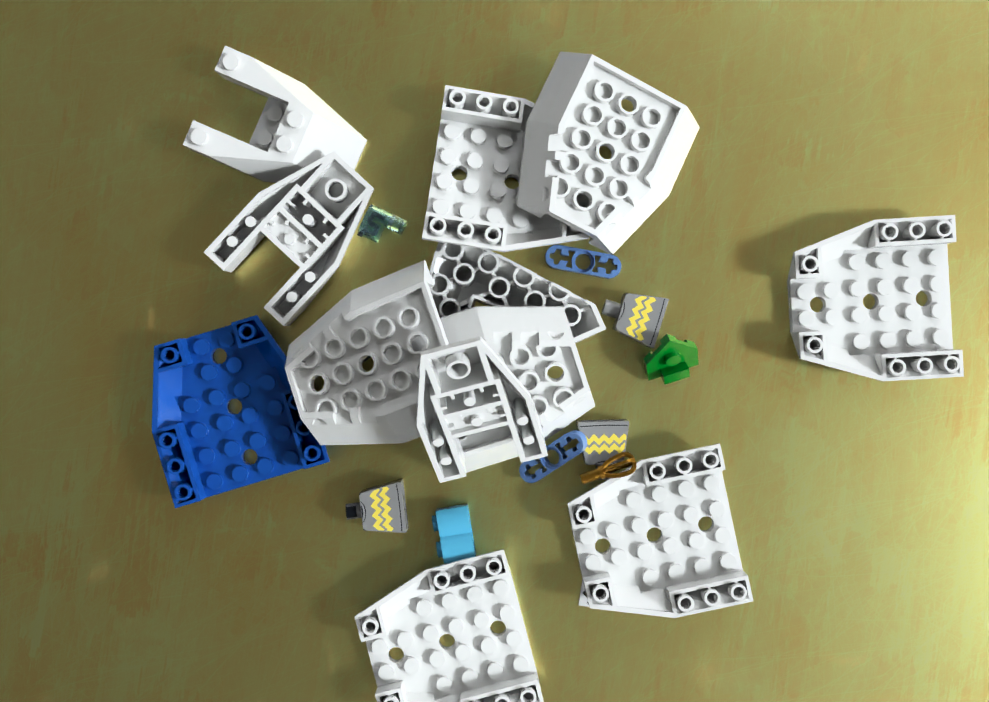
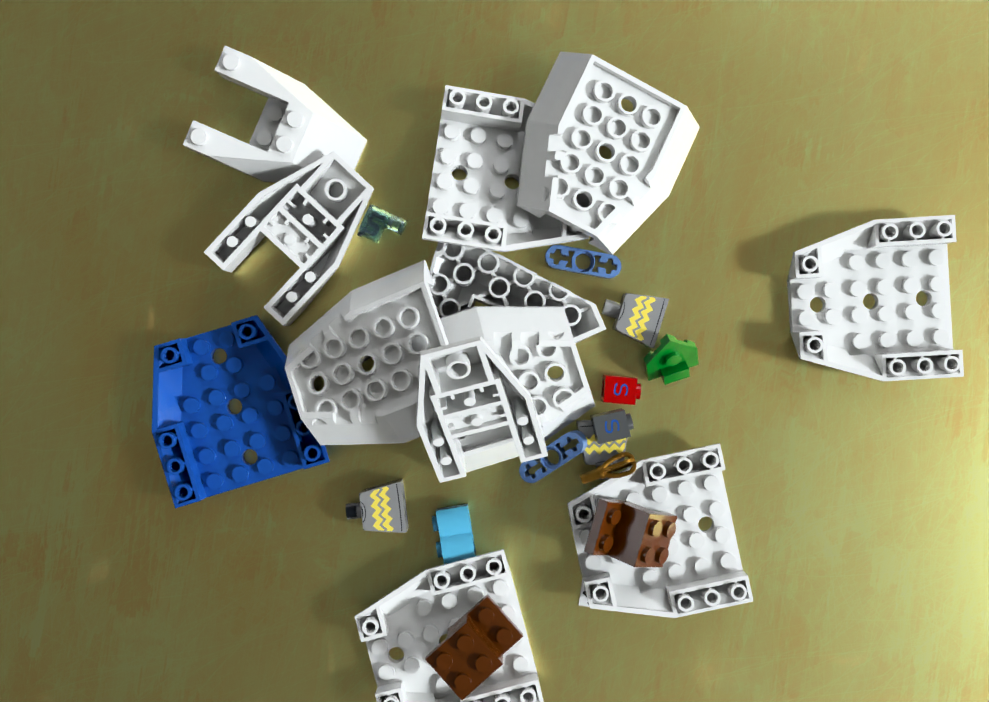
none -> reddish brown bracket [425,594,523,700]
none -> reddish brown bracket [584,498,677,567]
none -> dark grey brick [590,408,634,444]
none -> red brick [601,375,641,405]

